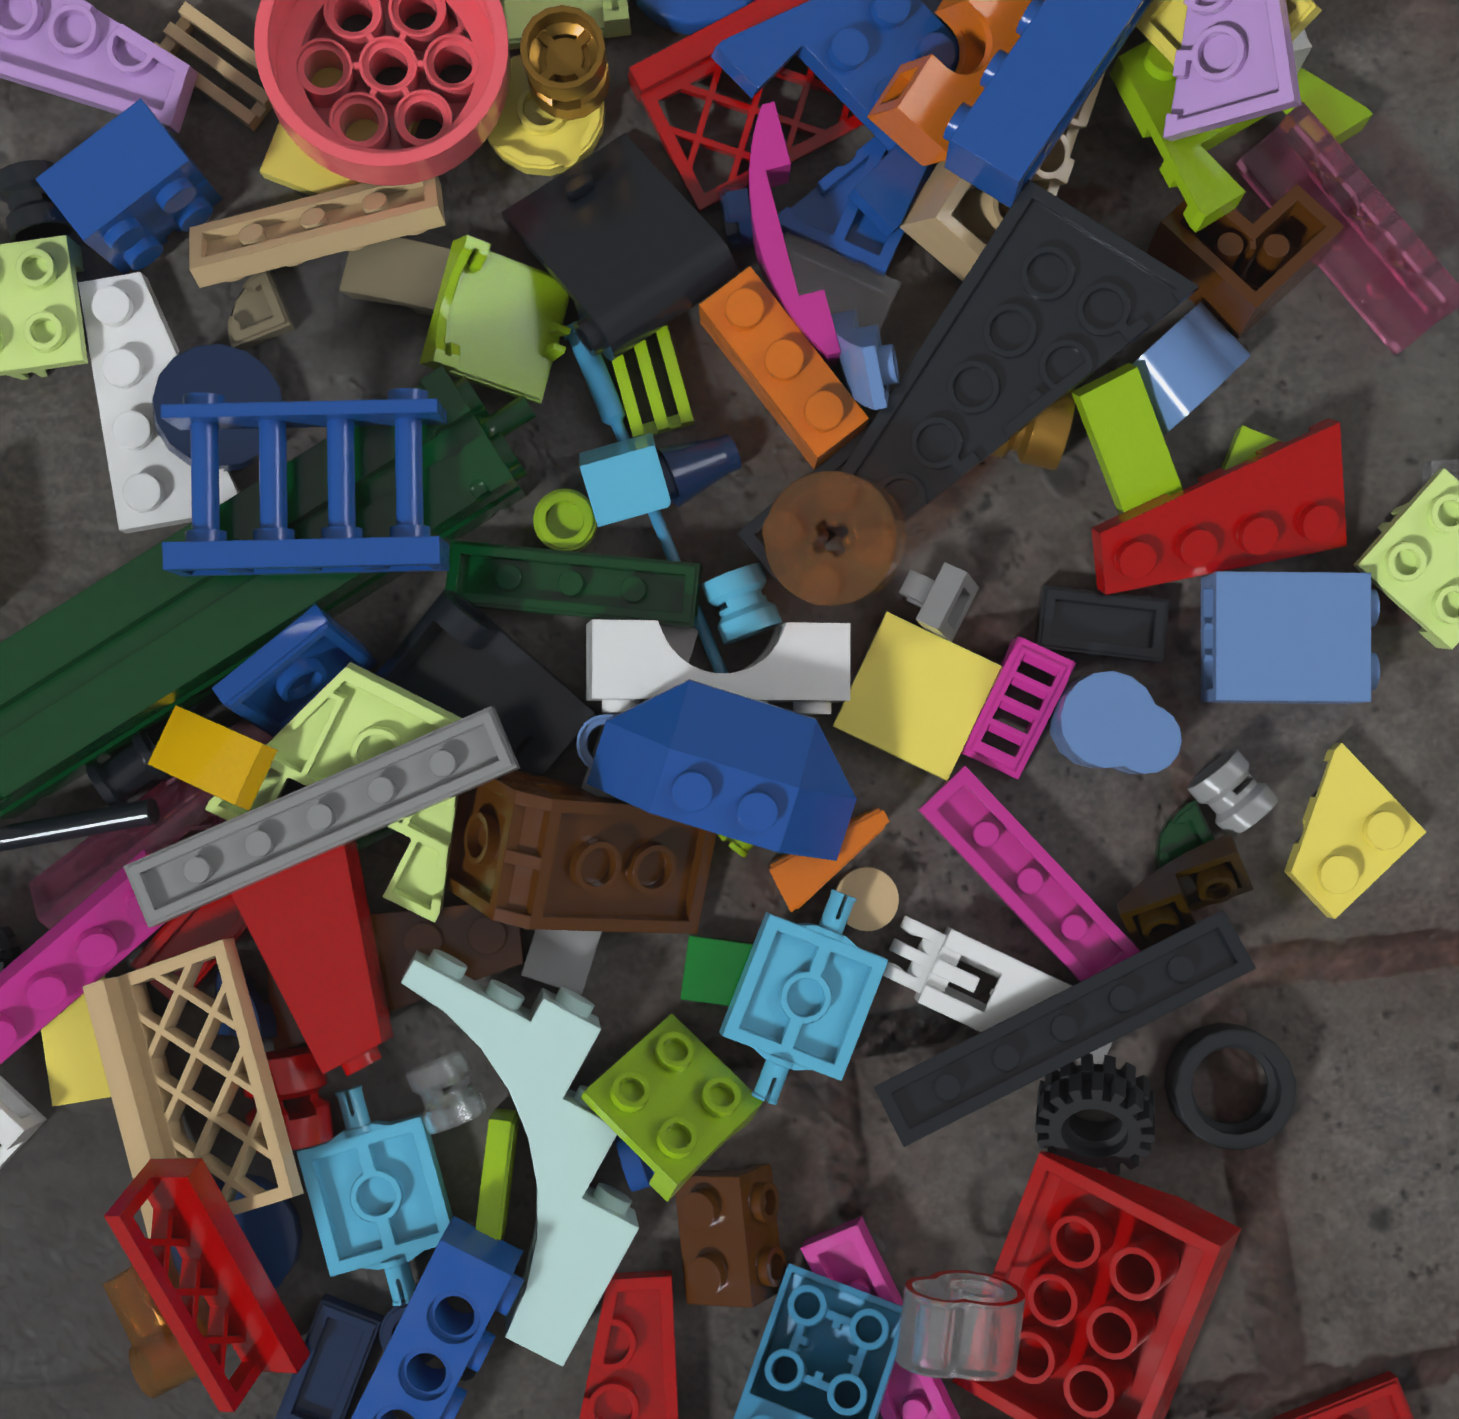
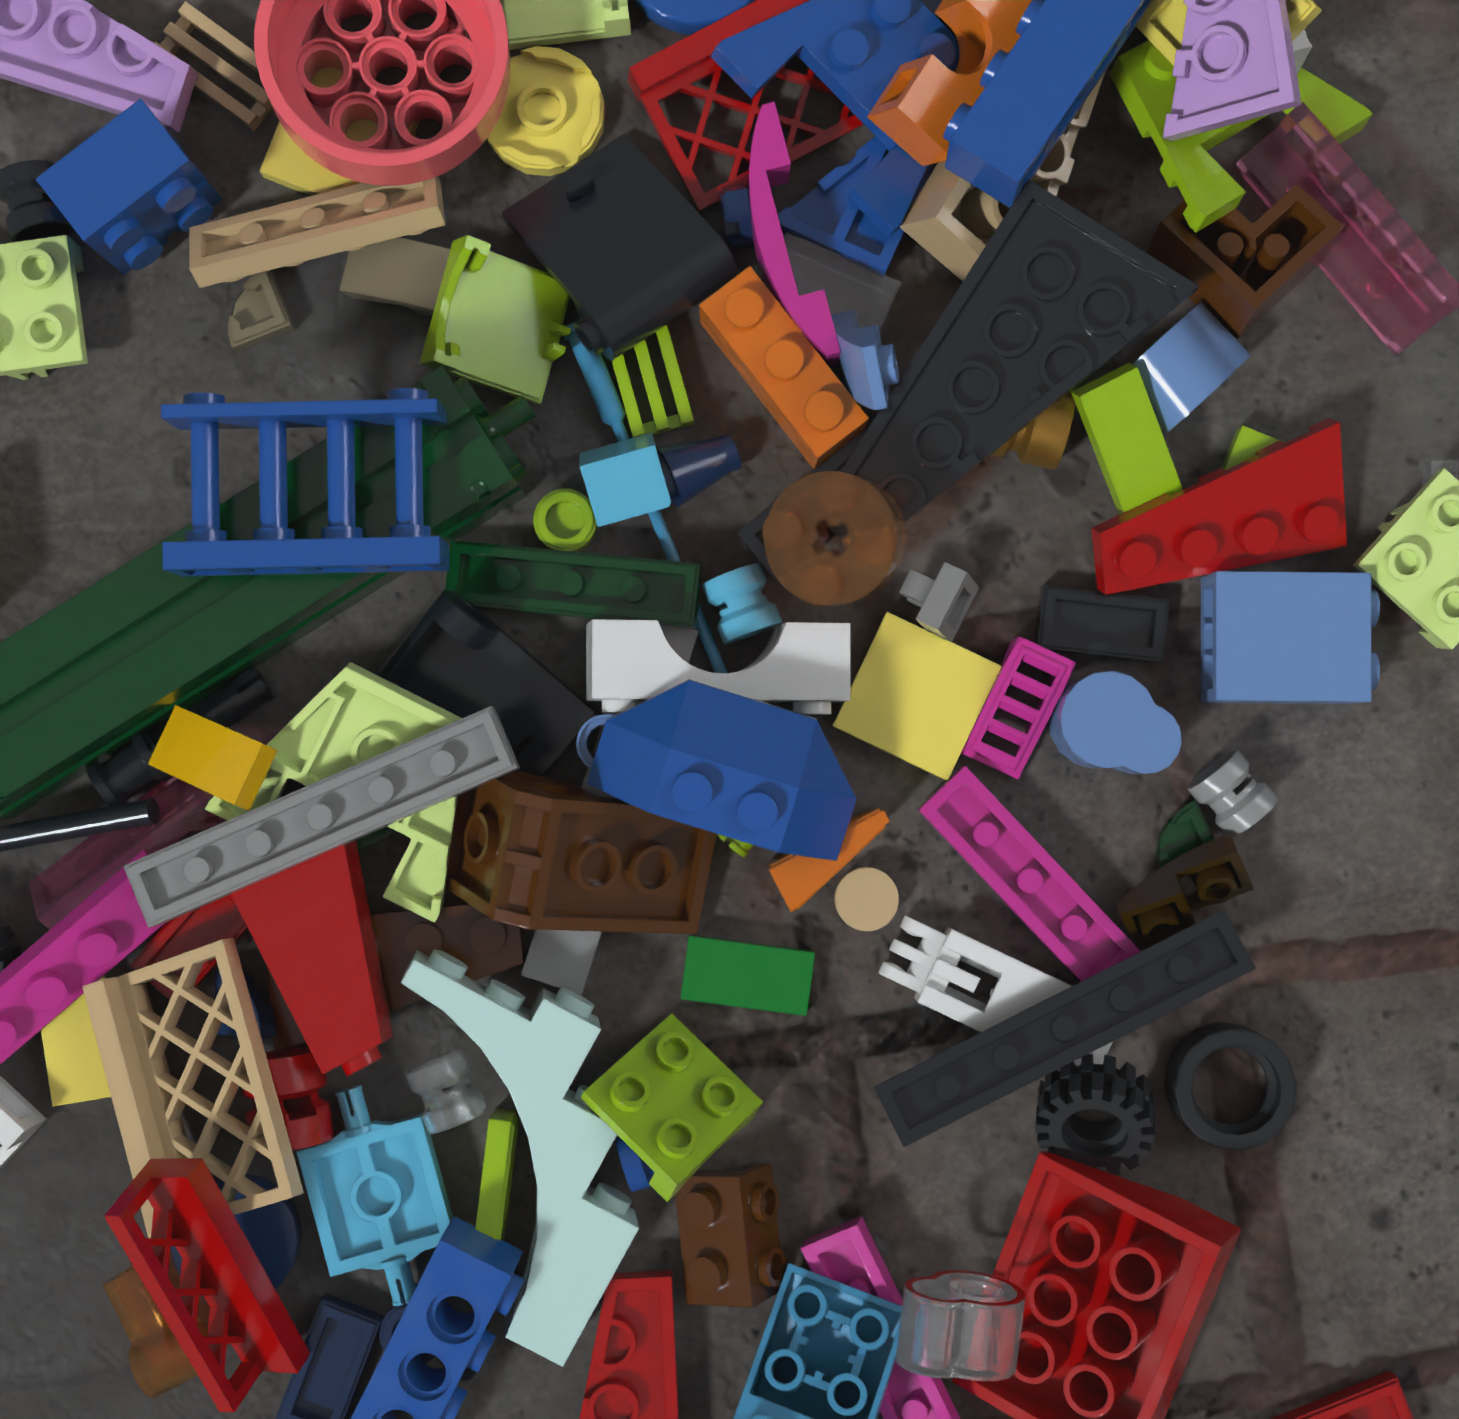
white wing [78,272,241,533] -> none
dark blue tile [152,344,282,472] -> none
blue plate [212,604,378,738] -> none
pearl gold wheel [520,5,610,120] -> none
medium azure plate [719,889,888,1105] -> none
light yellow wing [1284,743,1426,919] -> none

